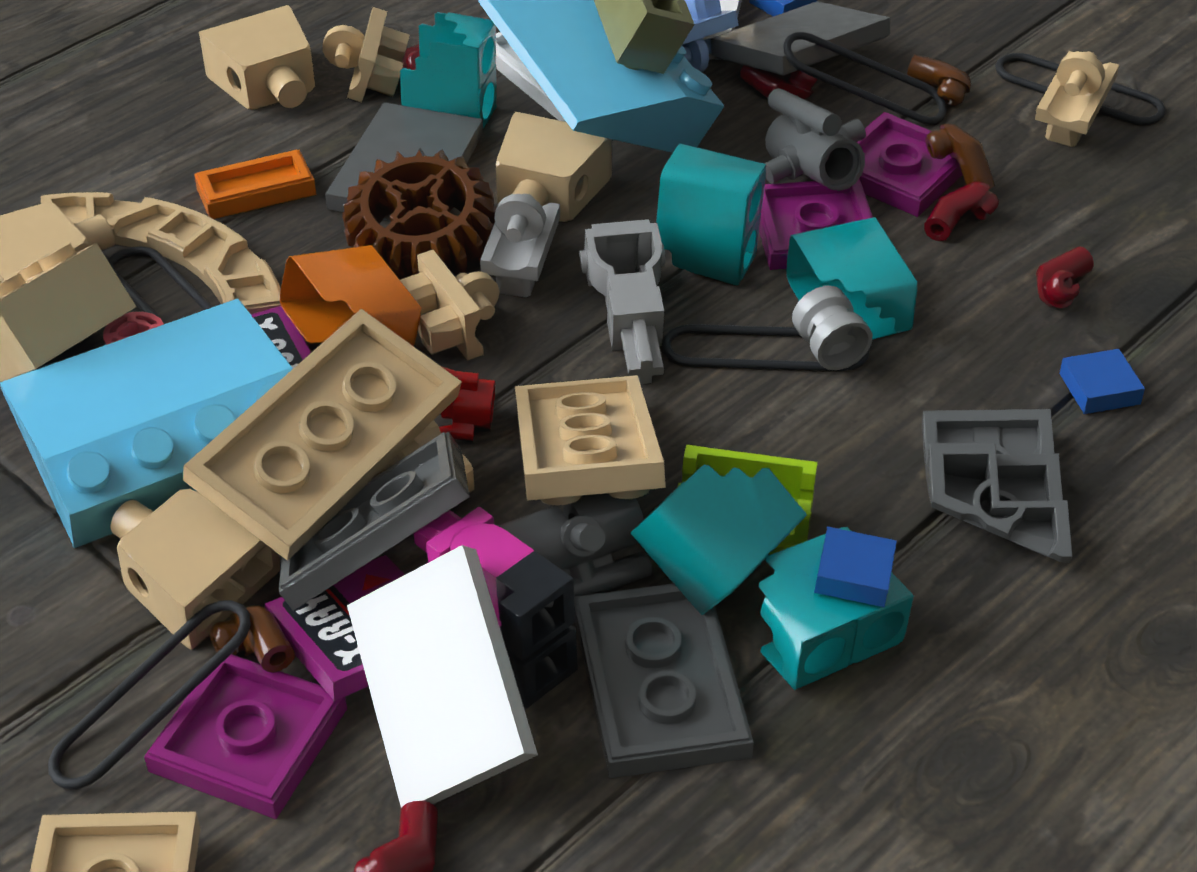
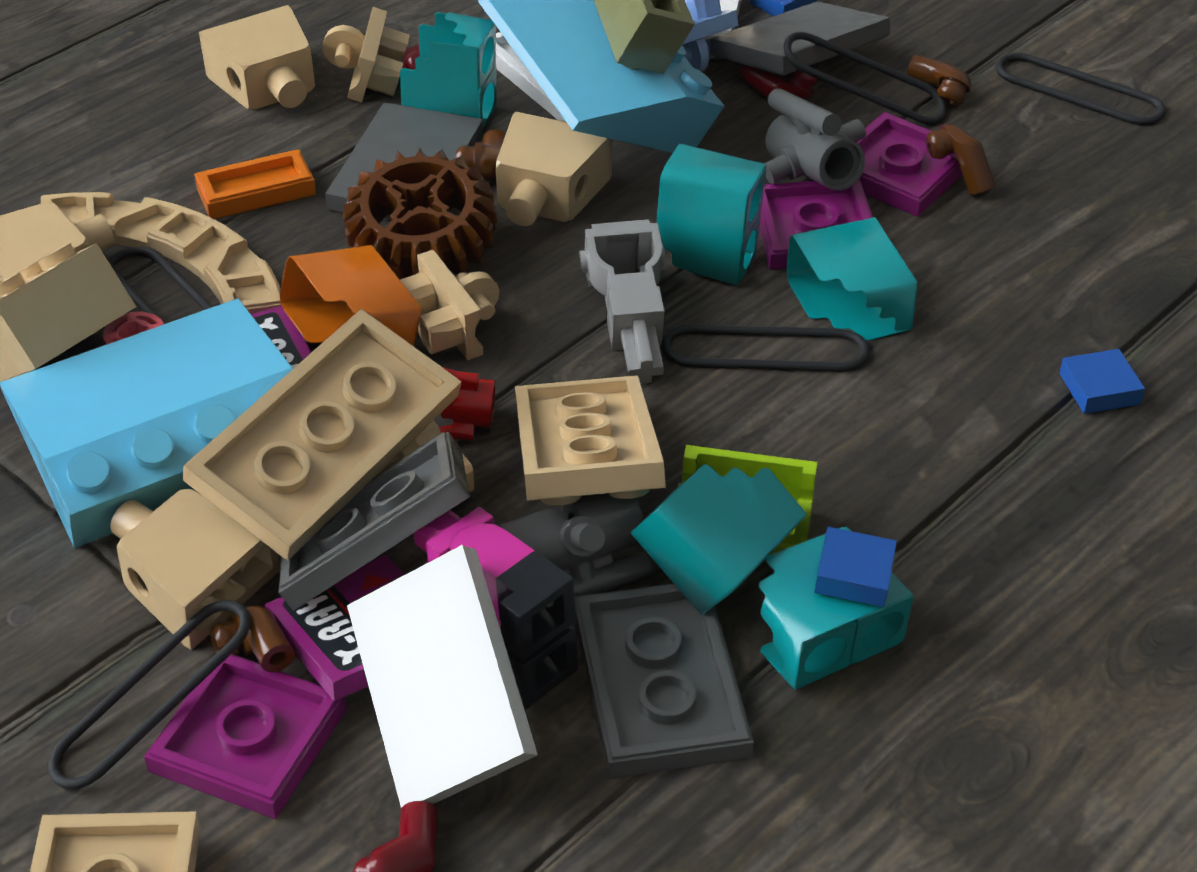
light grey hips [480,194,560,297] -> none
light grey wheel [792,286,873,370] -> none
dark grey slope [922,409,1072,564] -> none
dark red arm [924,181,999,241] -> none
tan hips [1035,51,1119,147] -> none
dark red arm [1036,246,1094,309] -> none
none -> reddish brown arm [456,130,506,181]

